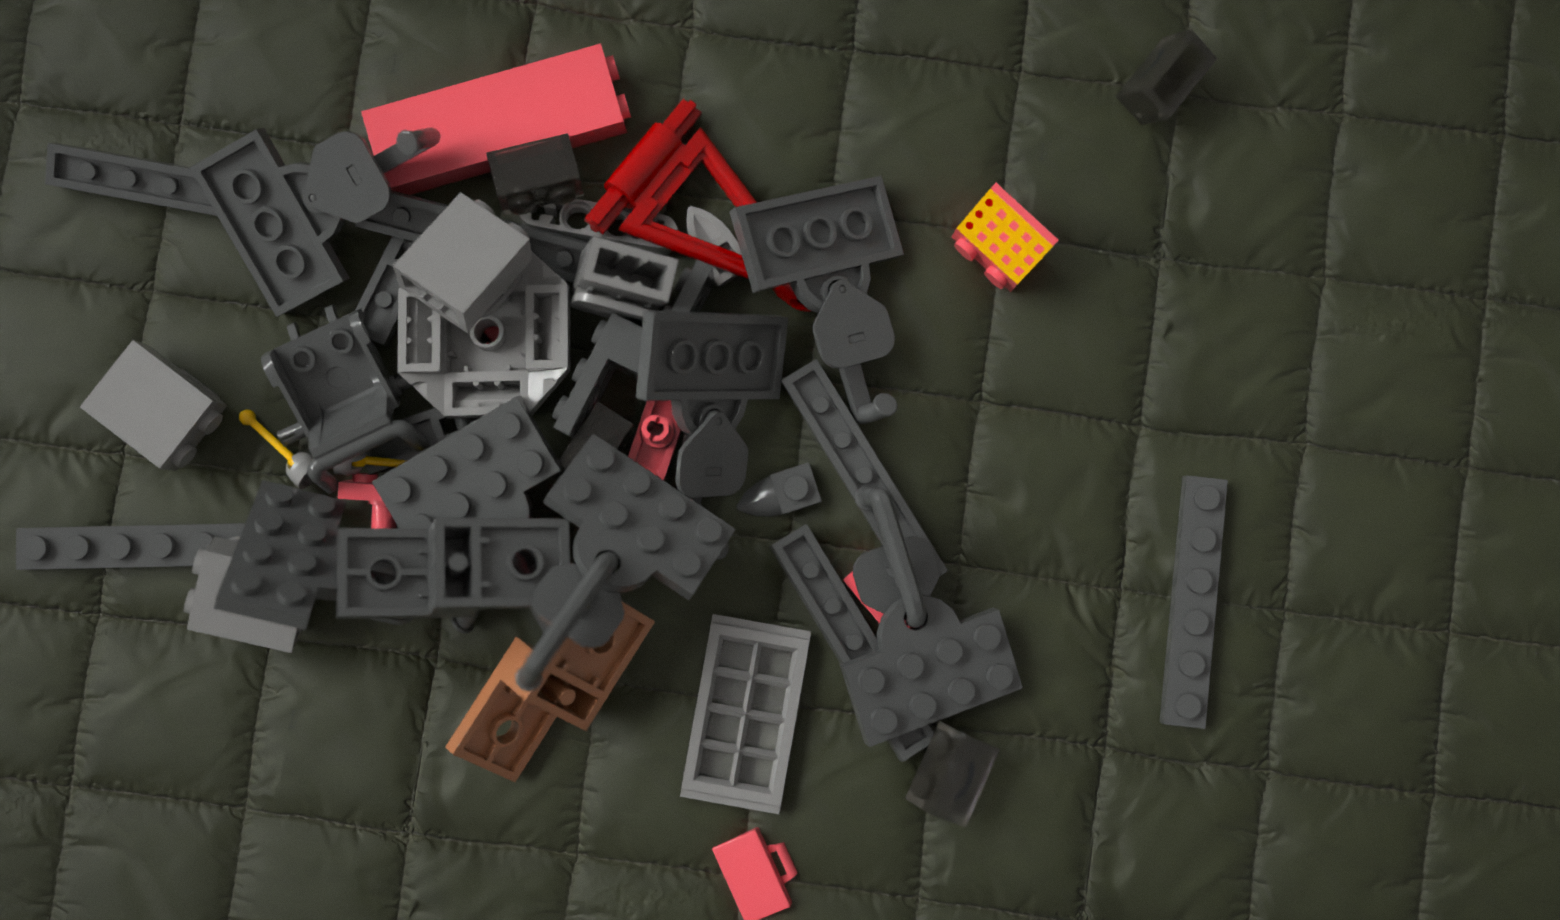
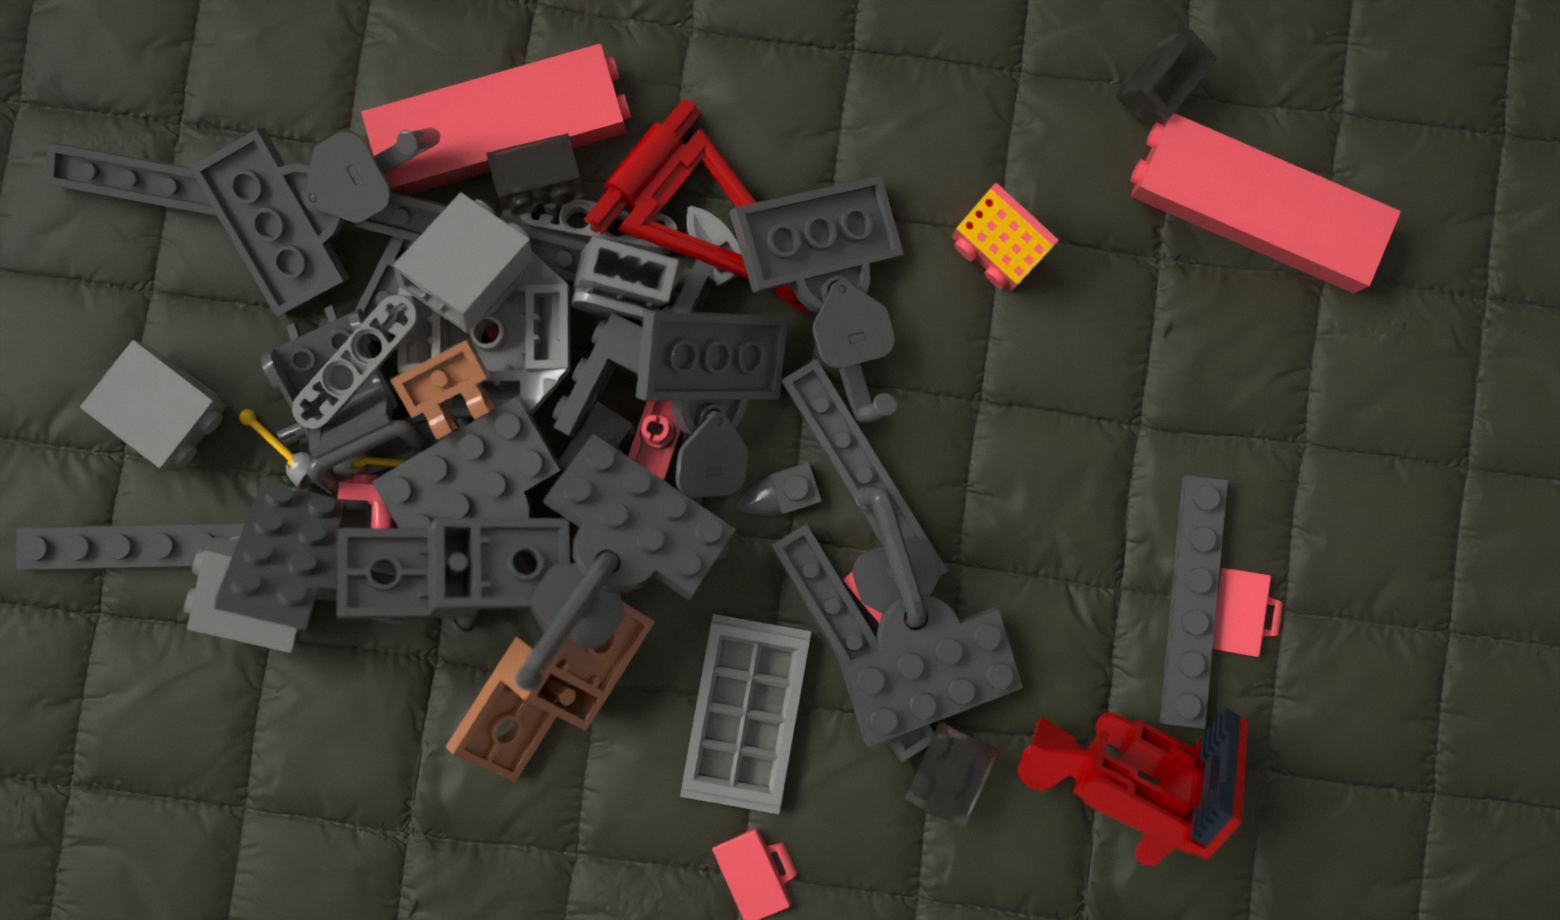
none -> light grey beam [292,294,421,429]
none -> nougat plate [391,339,497,439]
none -> red container [1018,708,1248,866]
none -> coral brick [1130,112,1401,293]
none -> coral piece [1213,568,1283,657]

